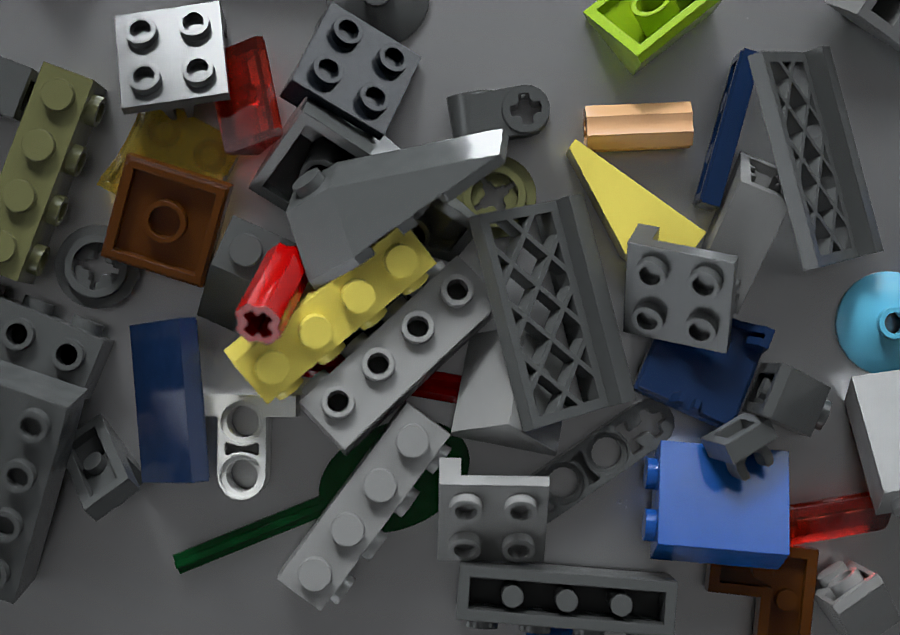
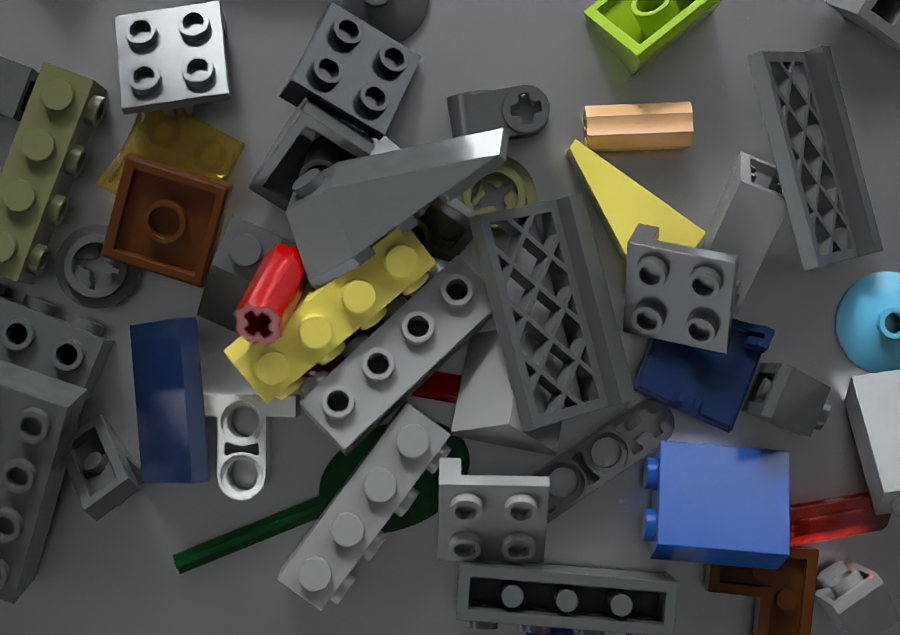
clear red slope [215,36,283,155] -> none
dark blue tile [693,48,758,212] -> none
dark grey tile [700,412,778,481] -> none

